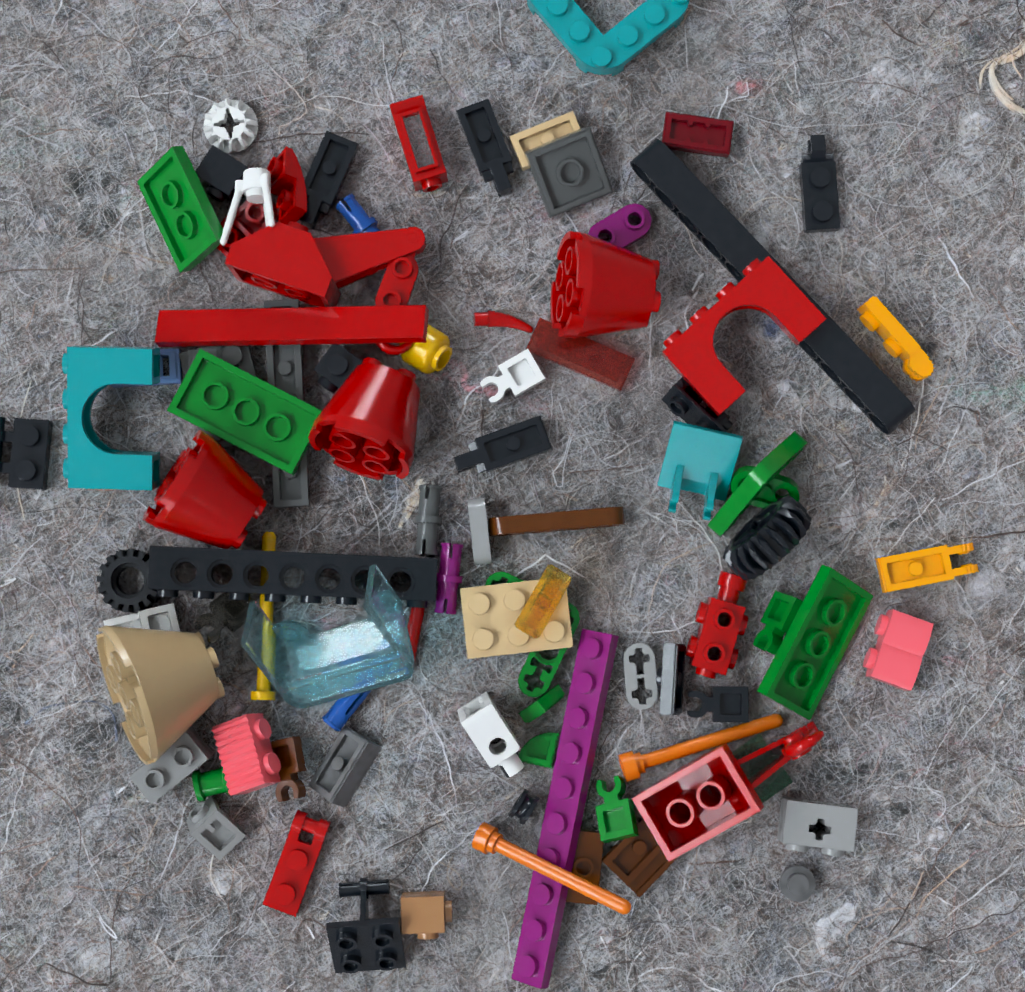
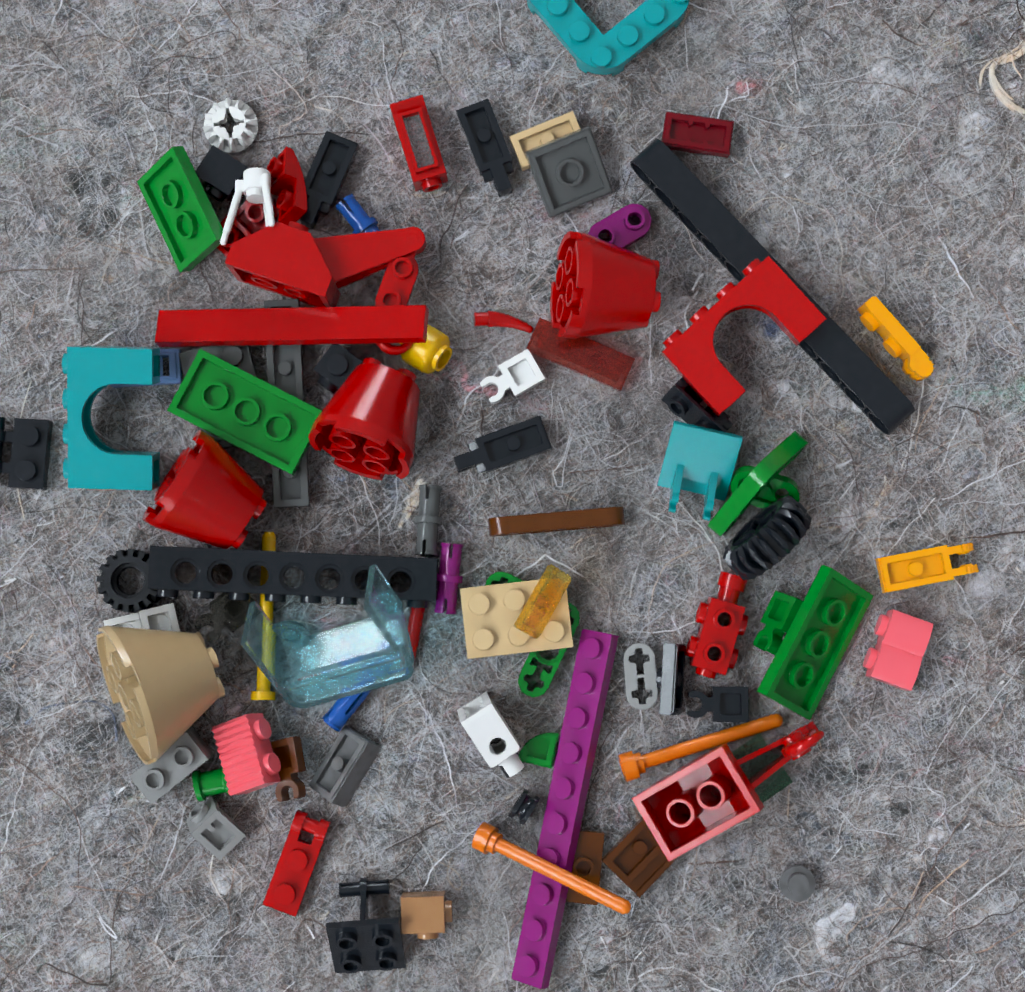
light grey beam [467,497,492,565] -> none
green tile [518,684,565,723] -> none
green plate [595,775,639,843] -> none
light grey brick [777,797,858,857] -> none
black hinge [799,135,840,233] -> none

